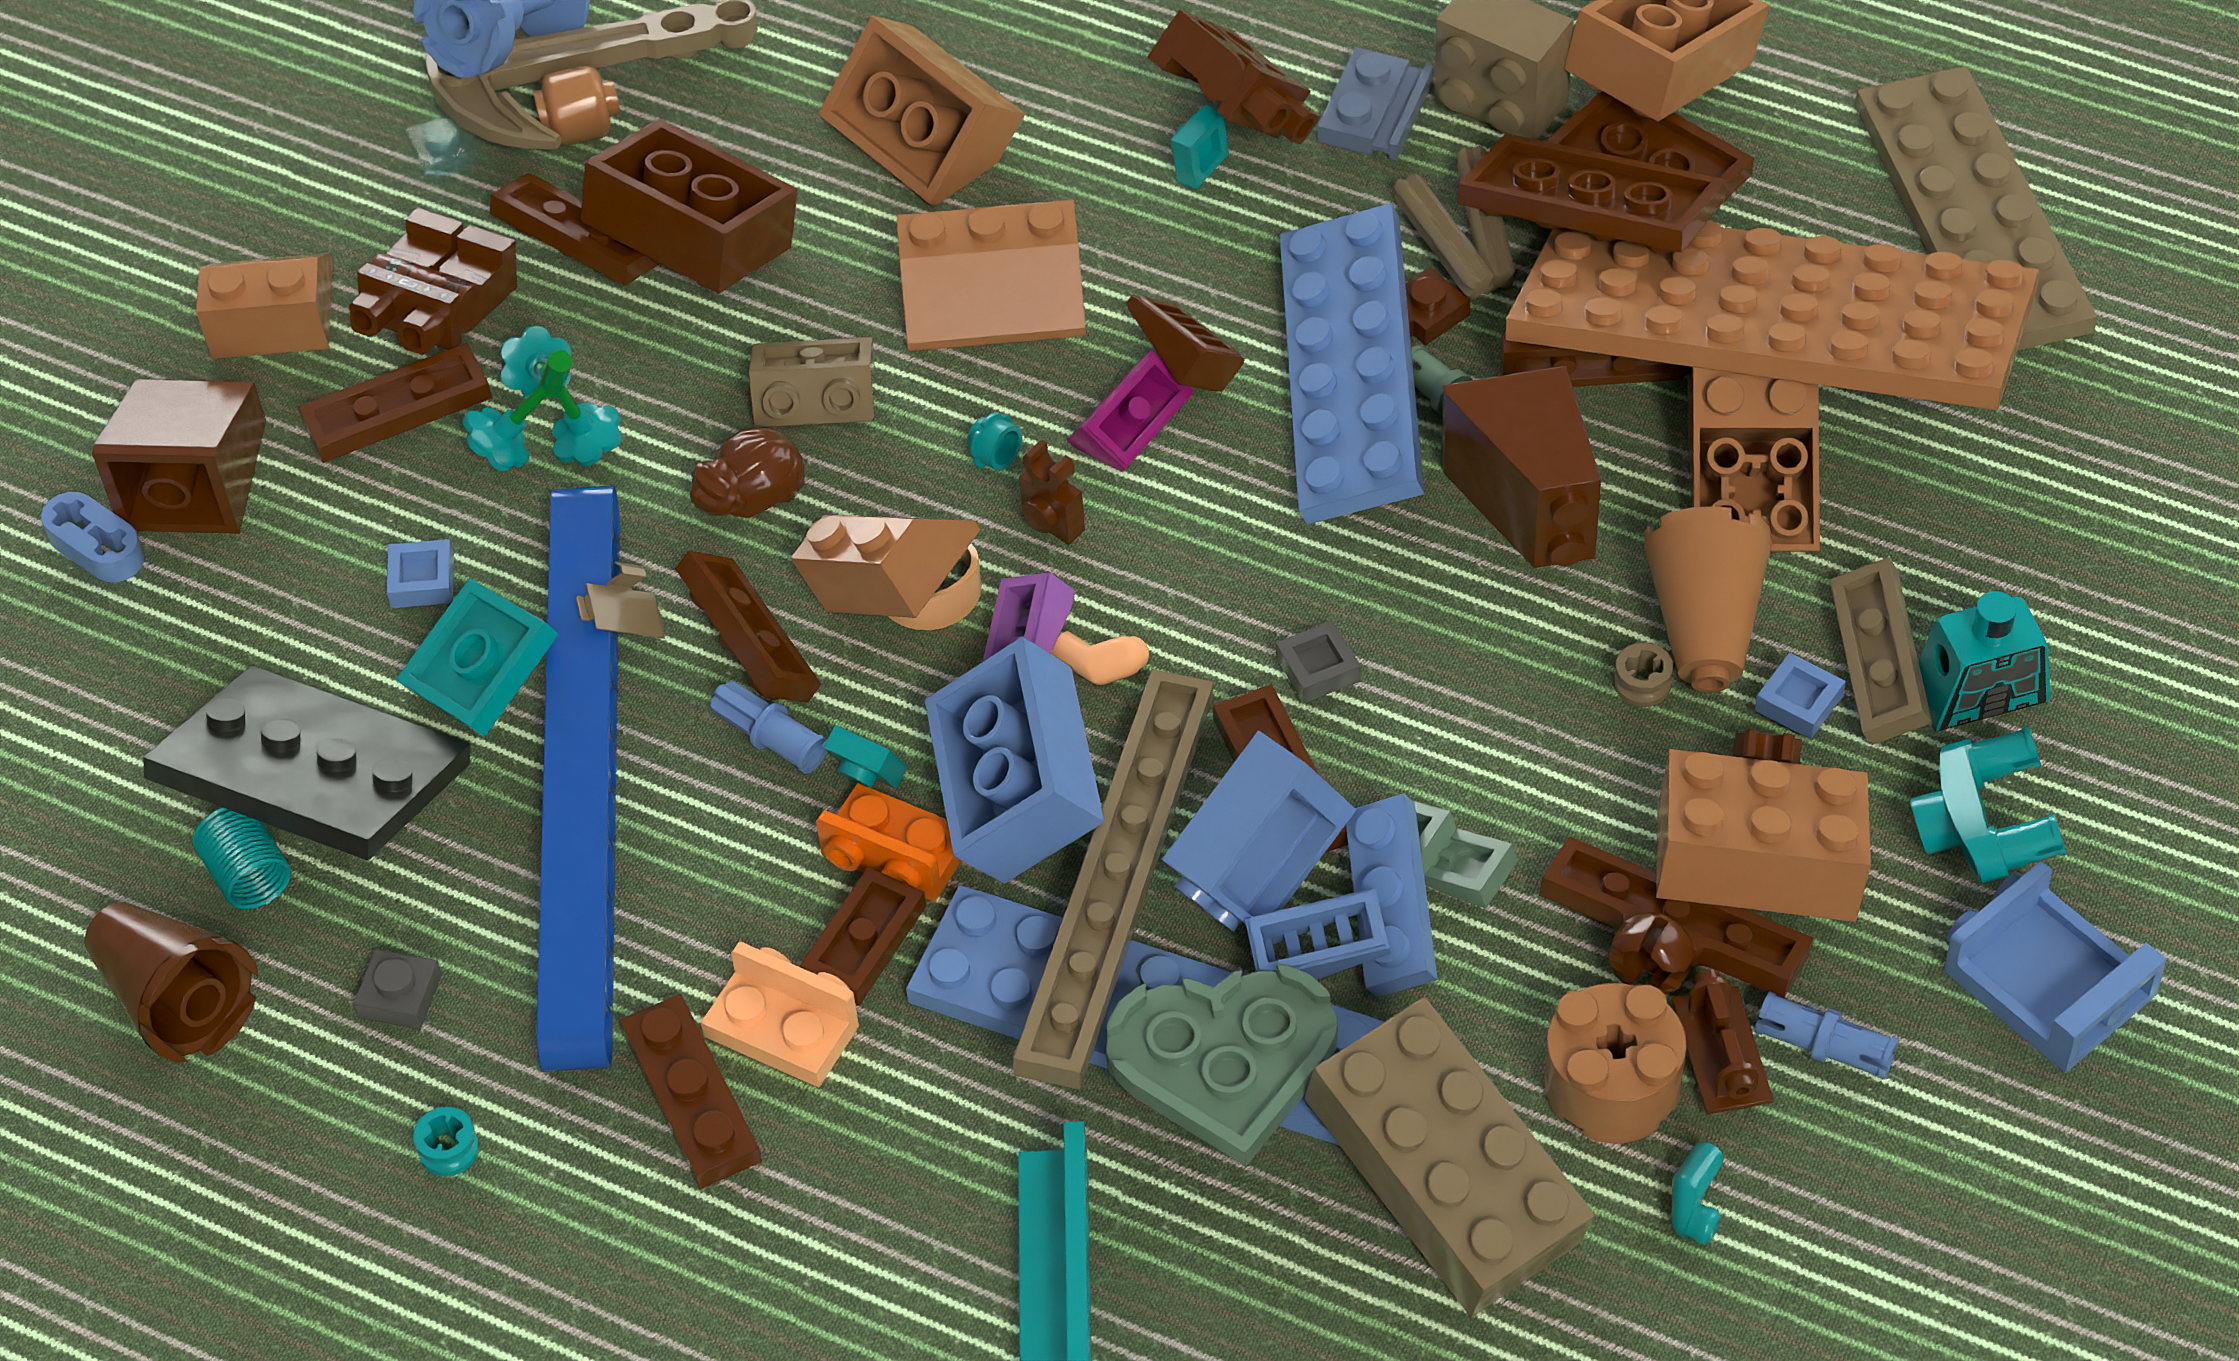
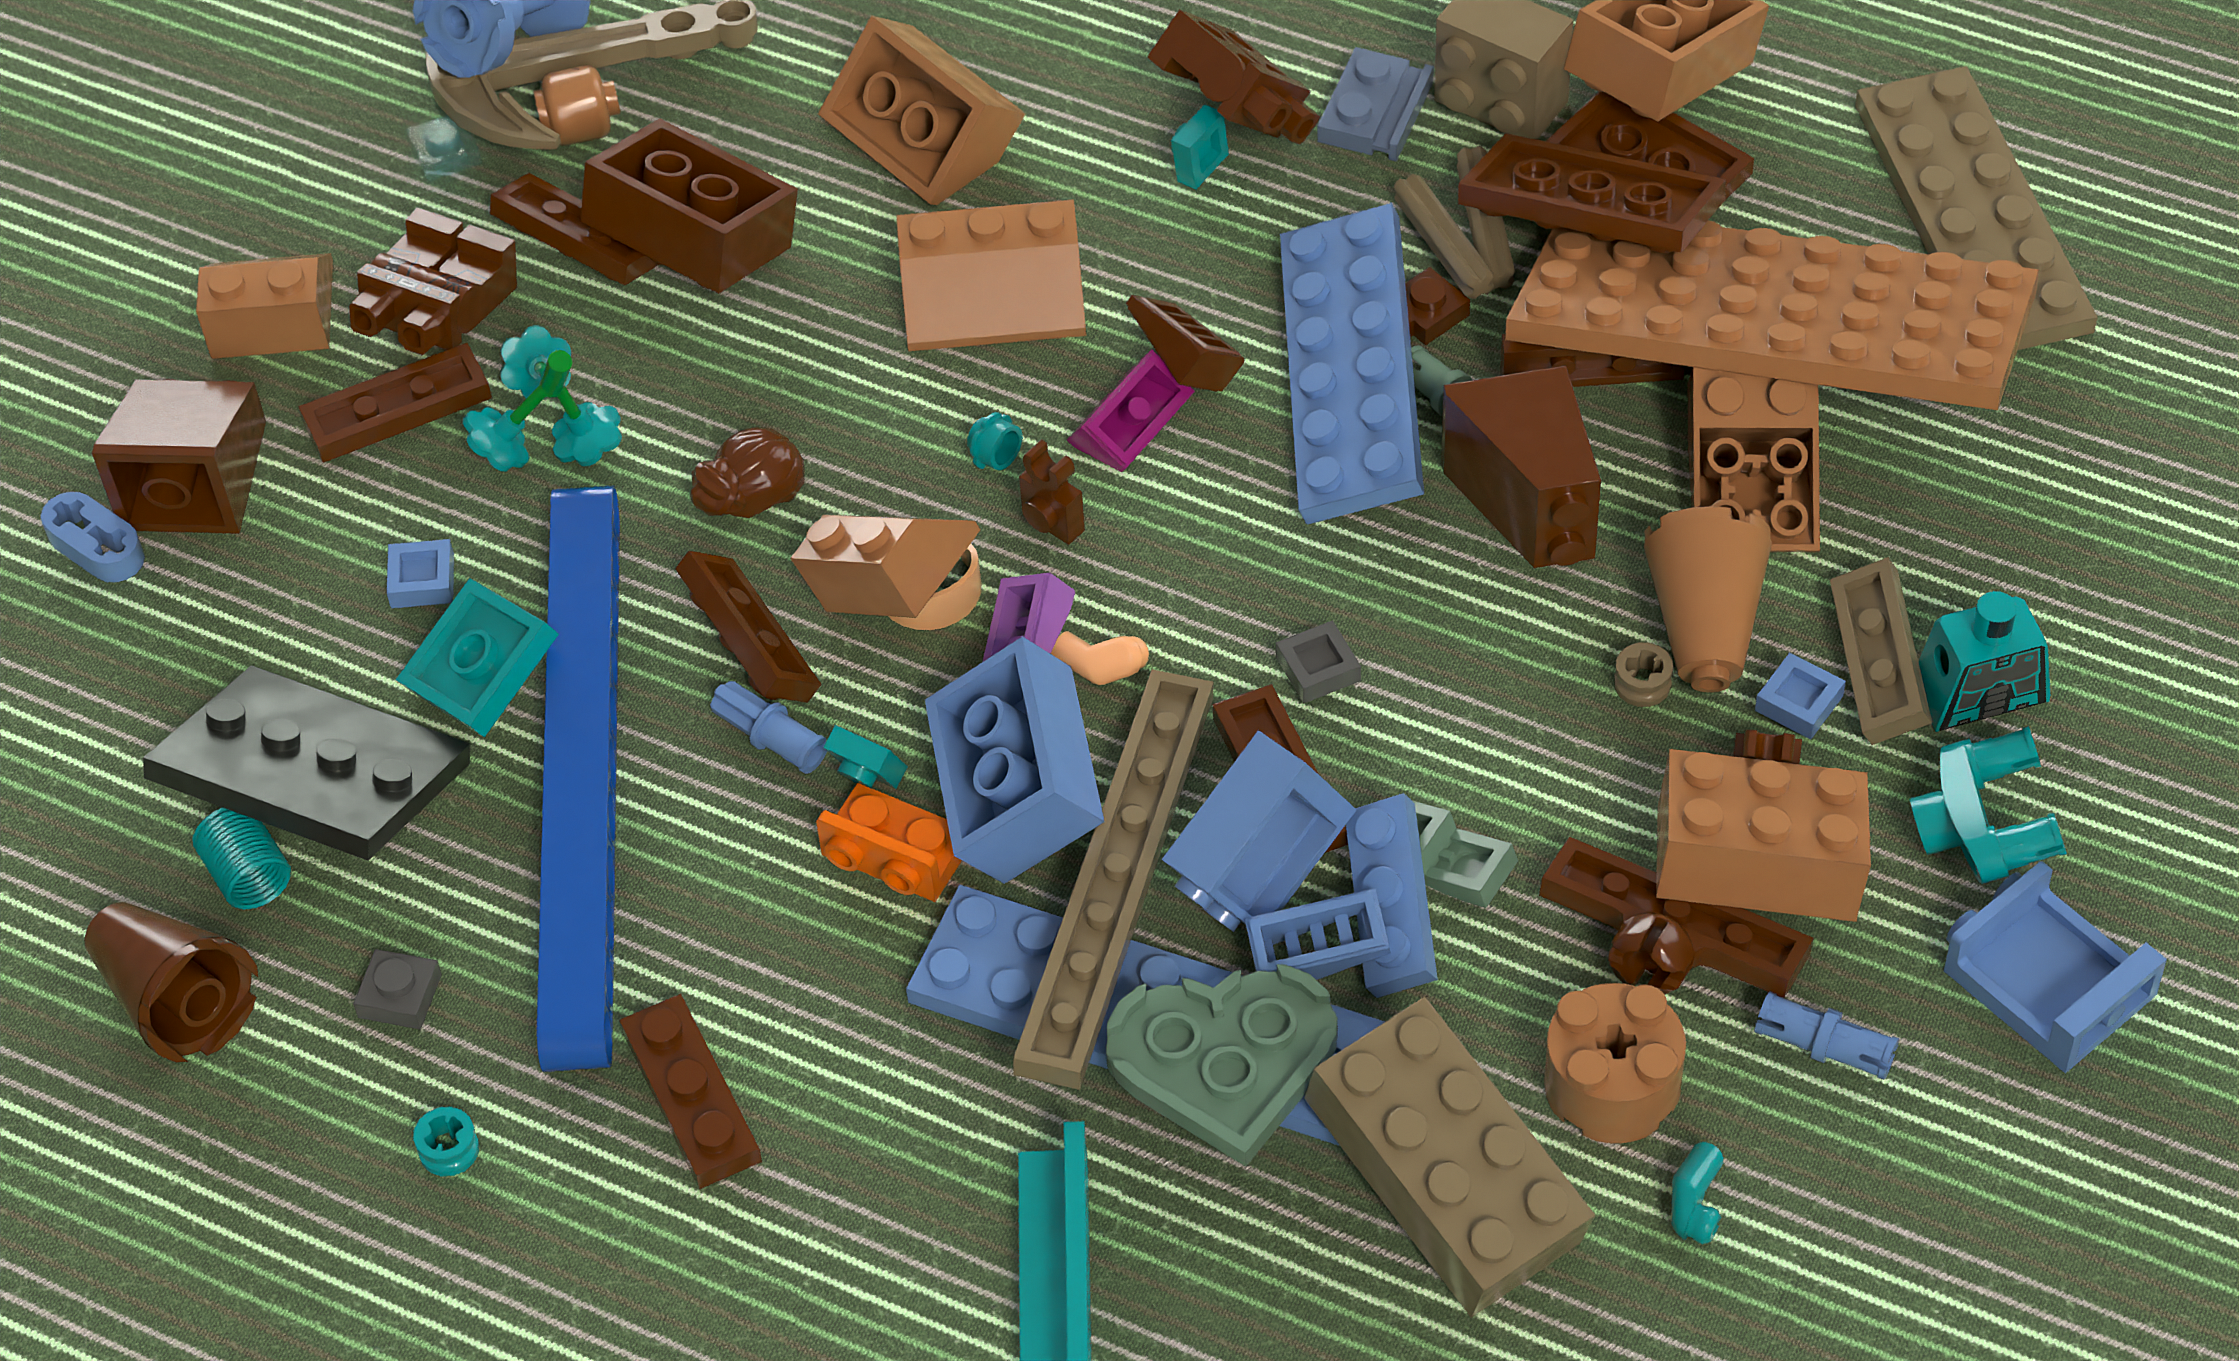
dark tan piece [576,562,665,639] -> none
light nougat bracket [701,942,859,1088] -> none
dark tan bracket [749,337,875,427] -> none
reddish brown plate [800,867,927,1006] -> none
reddish brown hinge [1671,969,1774,1115] -> none

